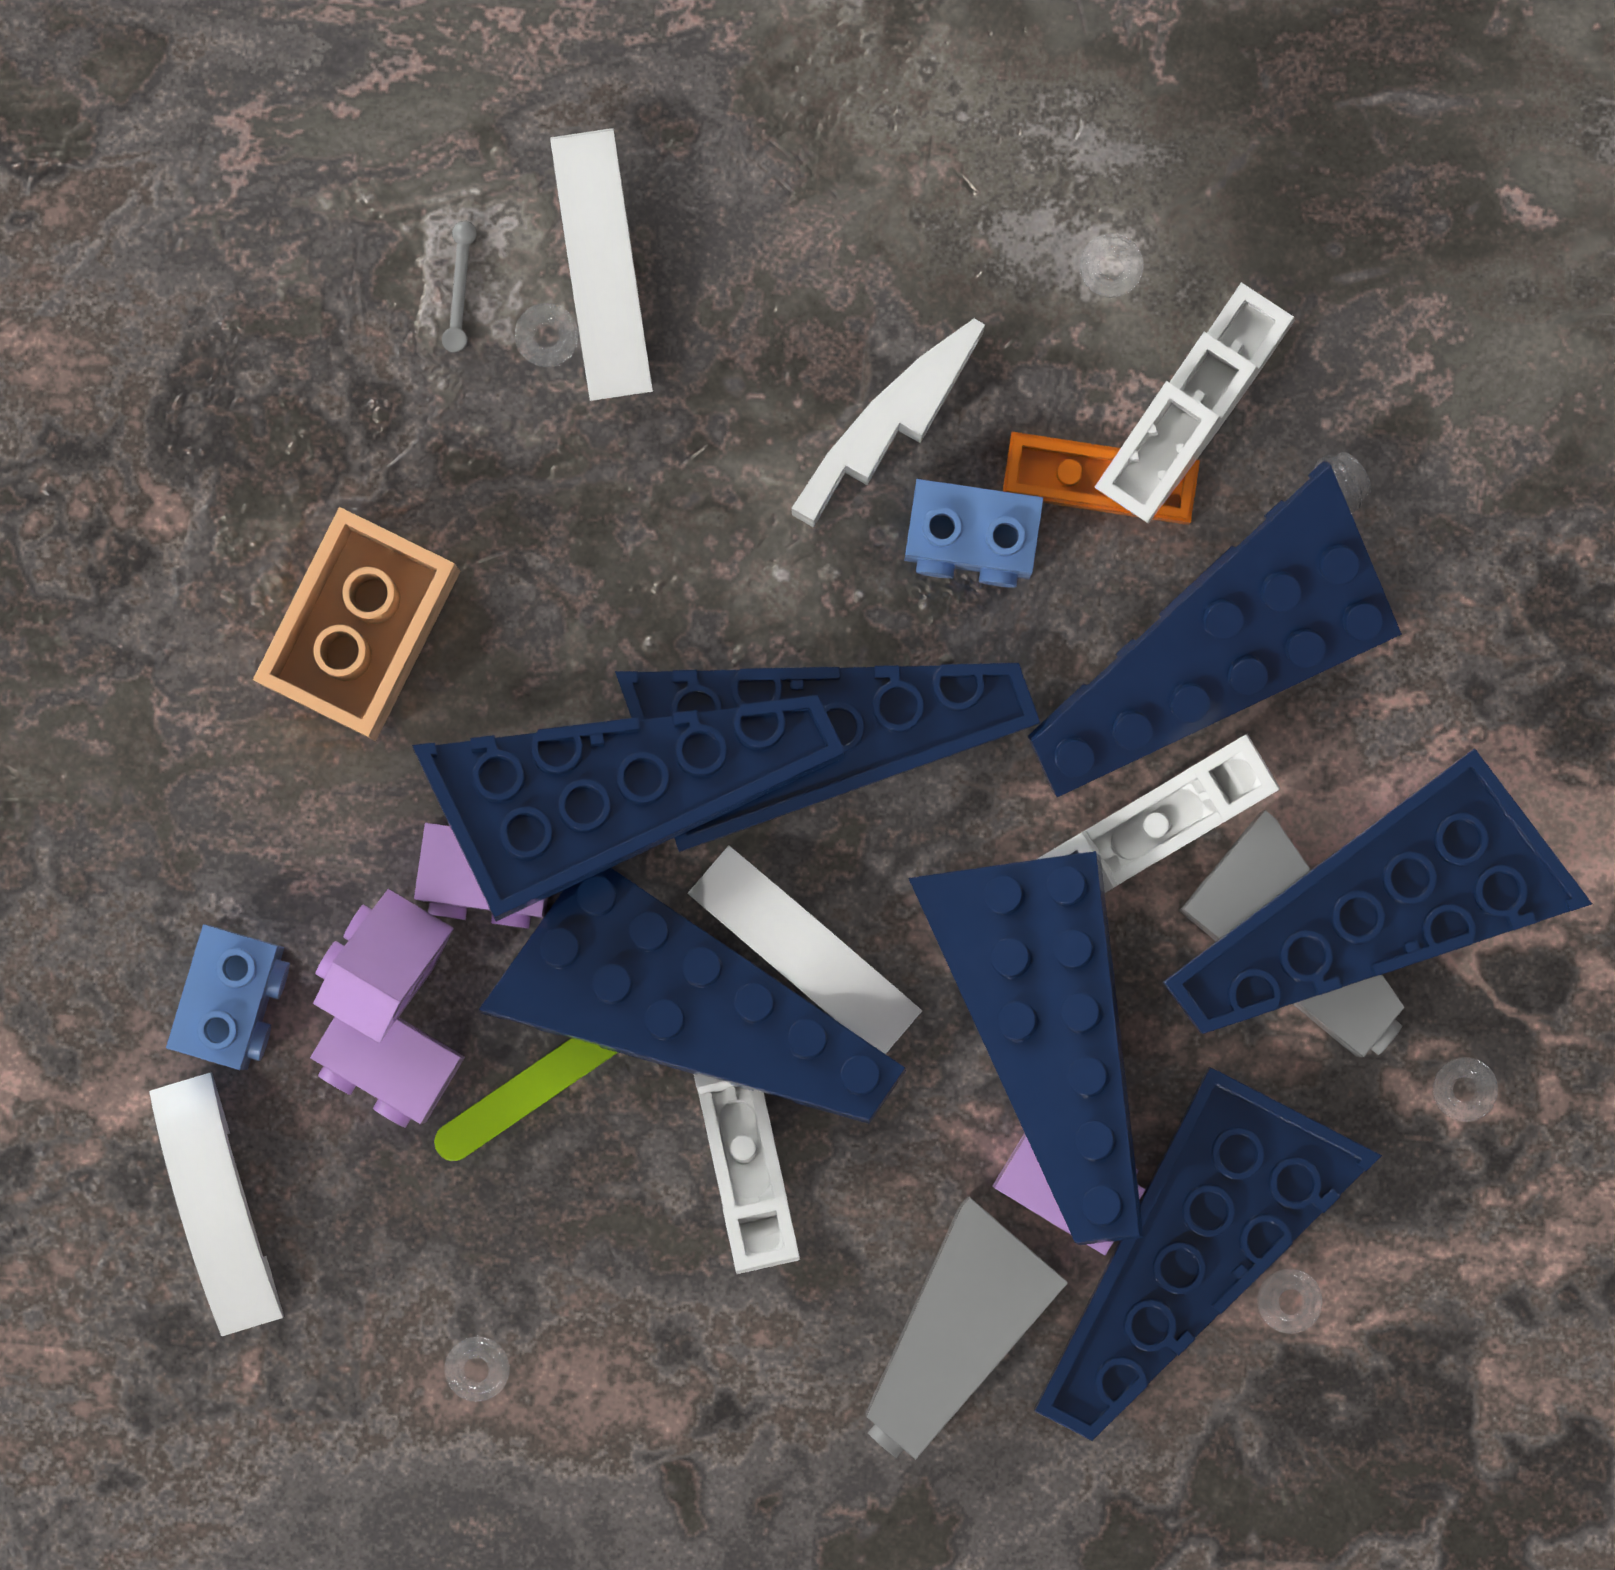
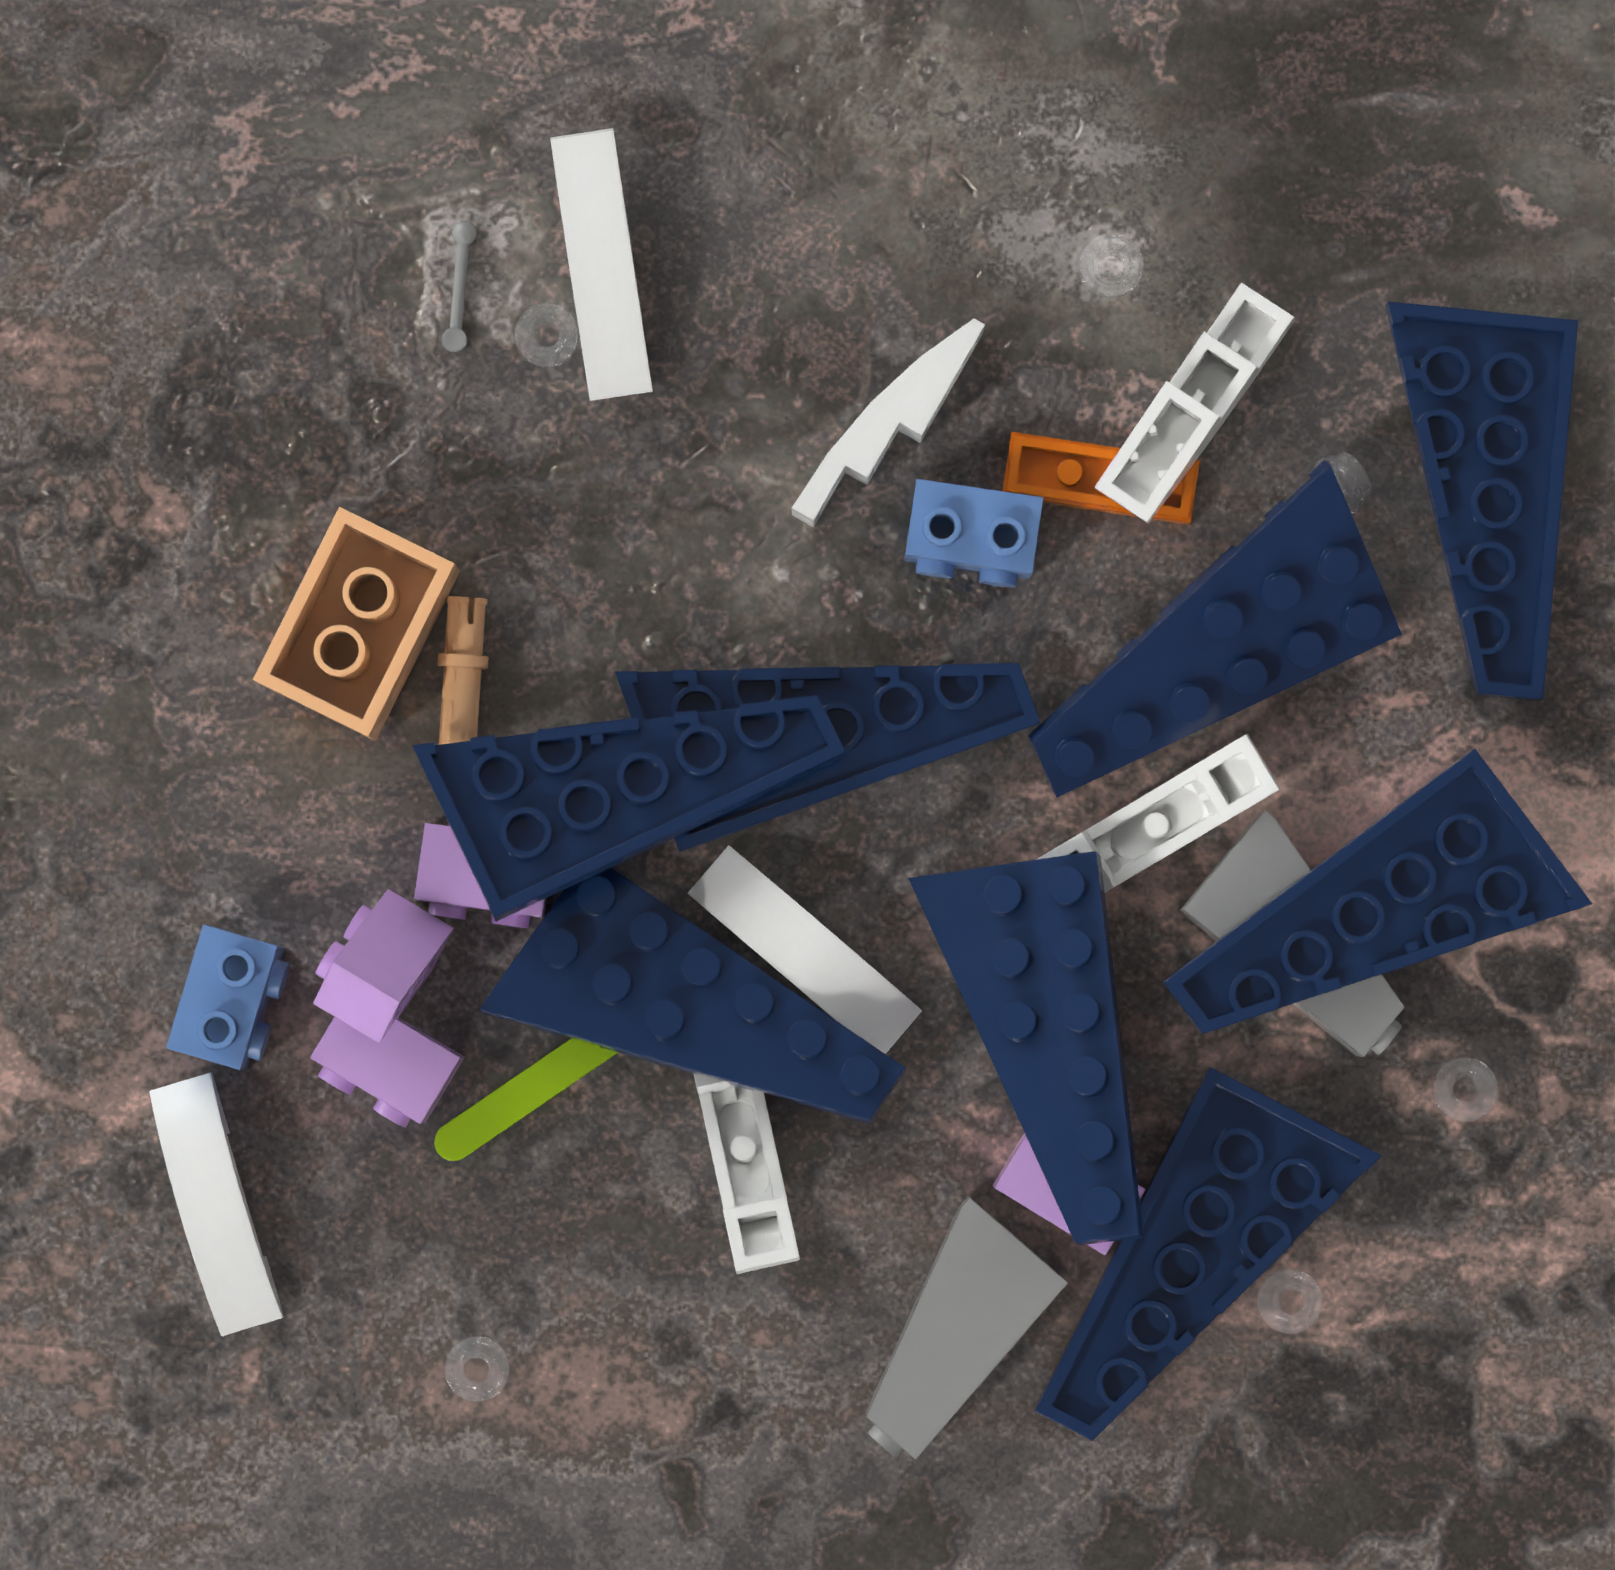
none -> light nougat pin [437,596,489,745]
none -> dark blue wing [1385,301,1578,701]

